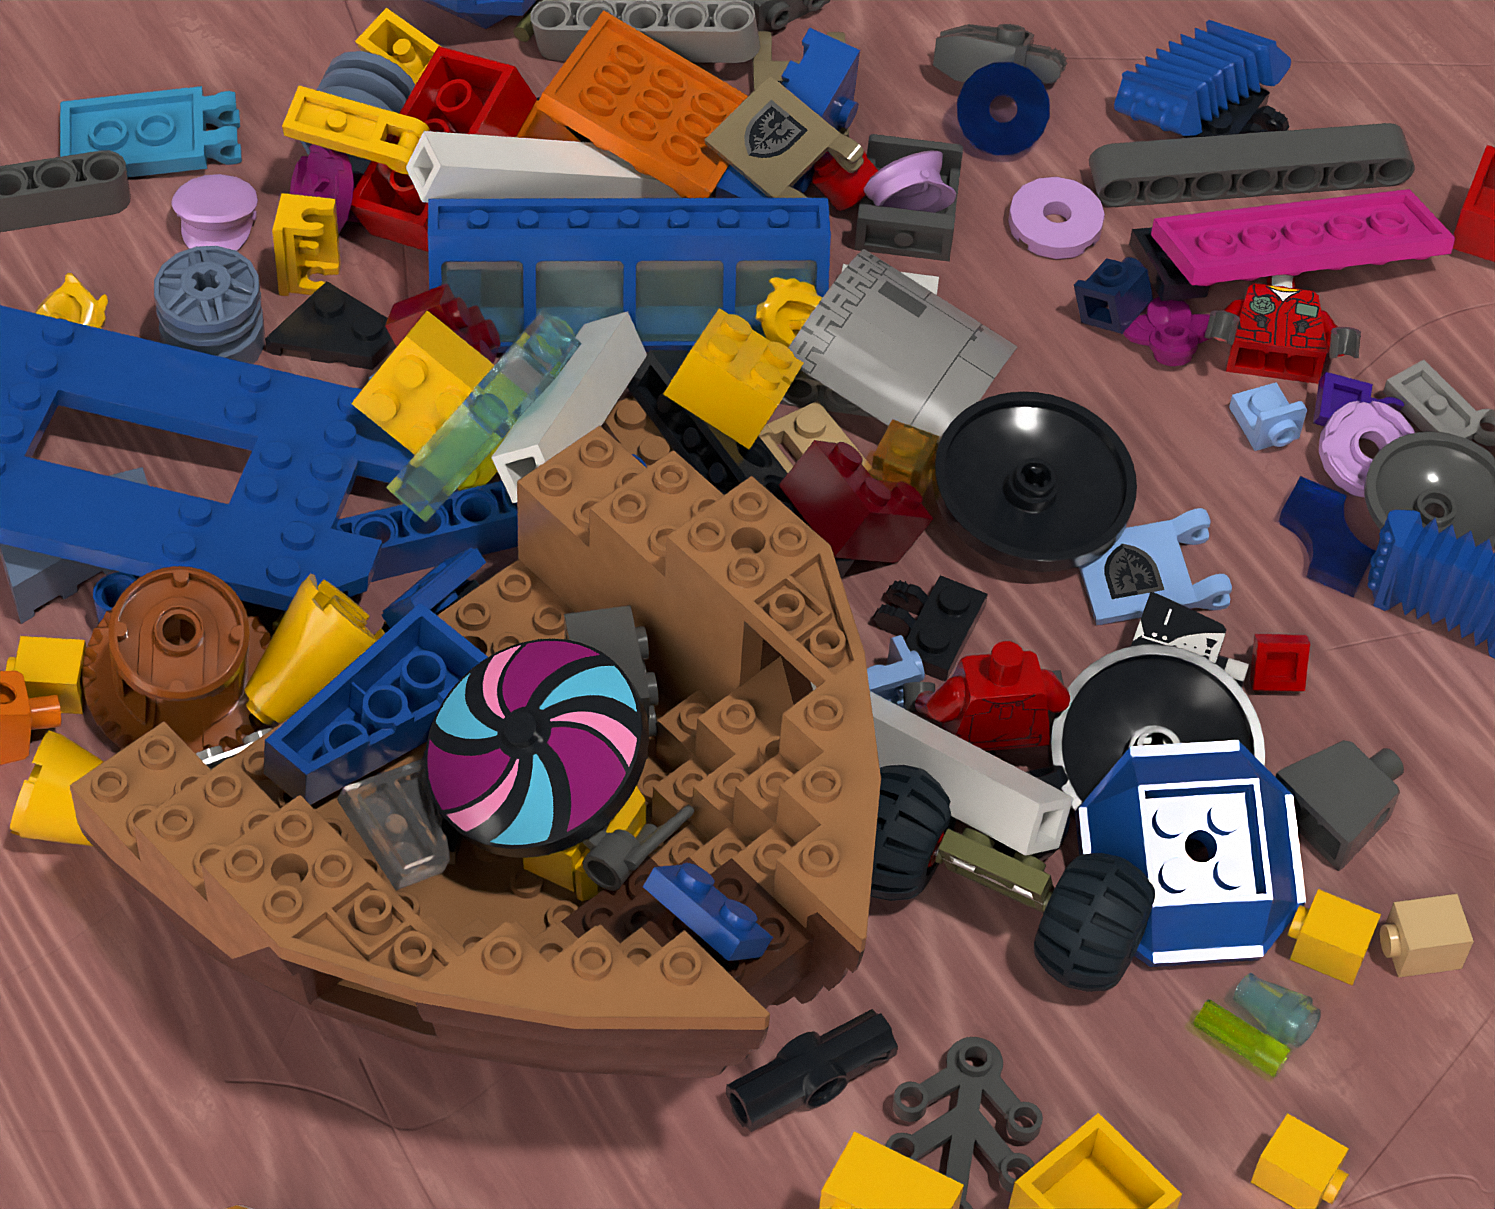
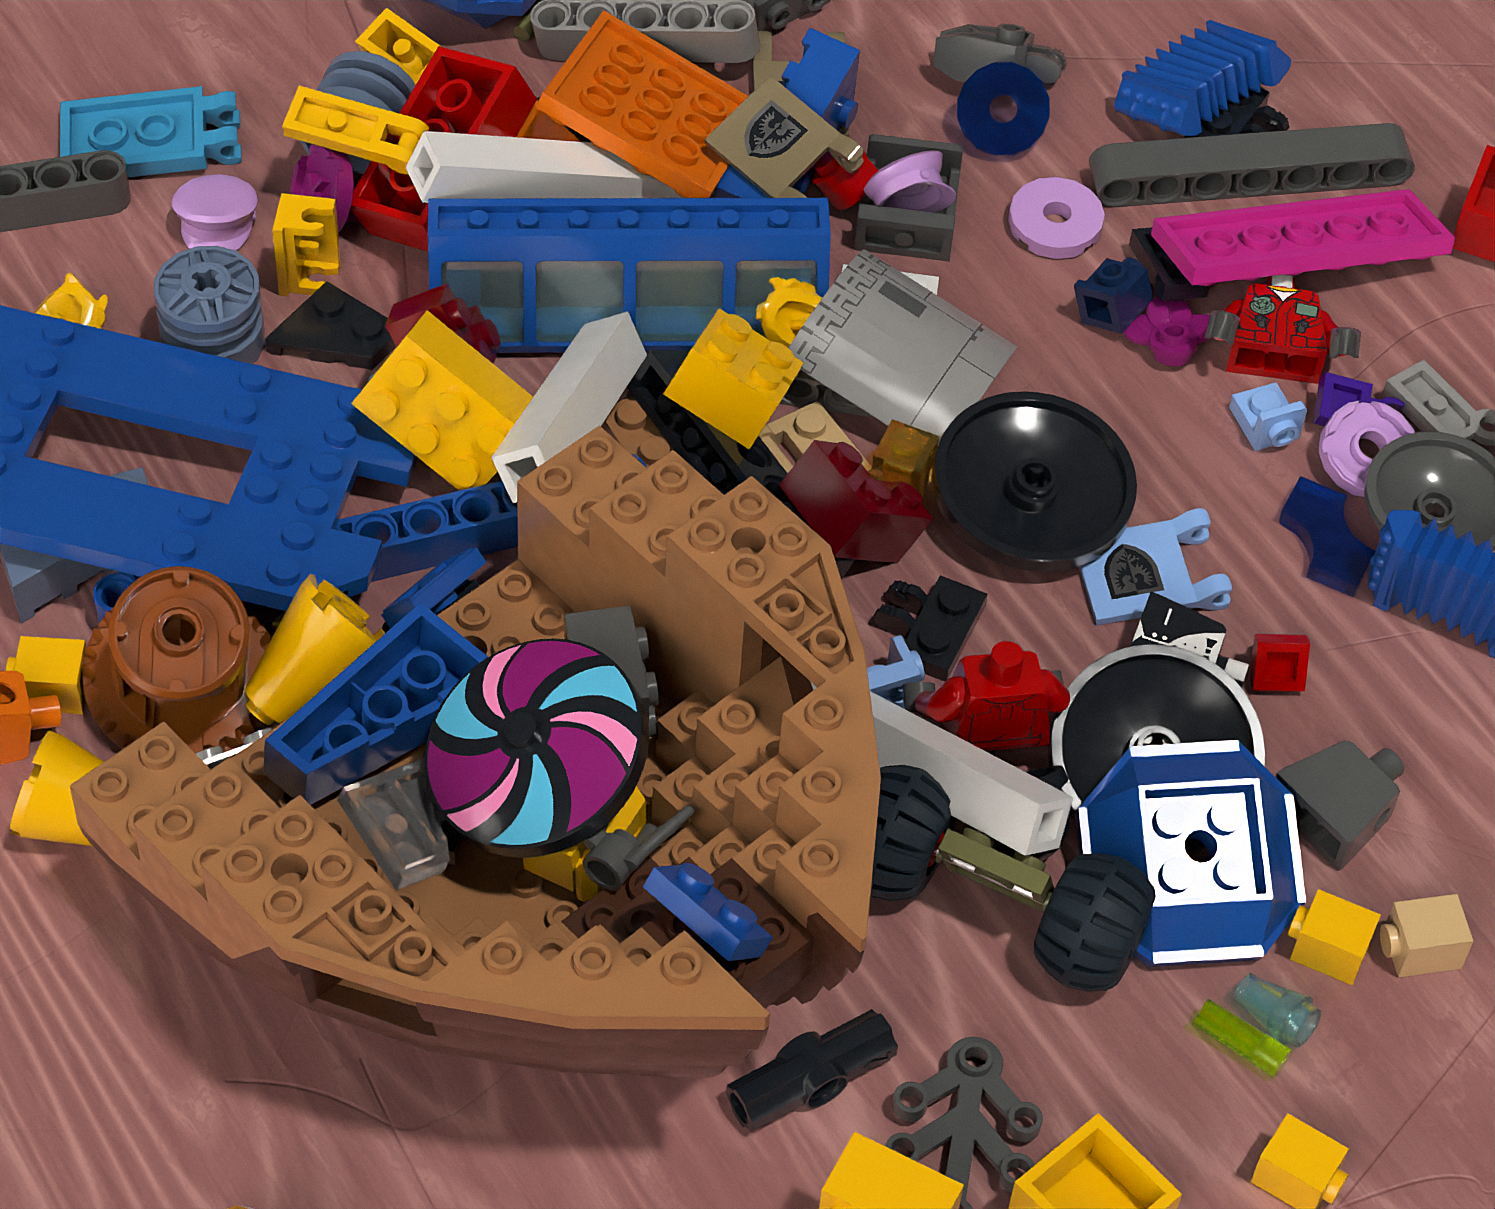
clear light blue arch [386,309,582,522] -> none

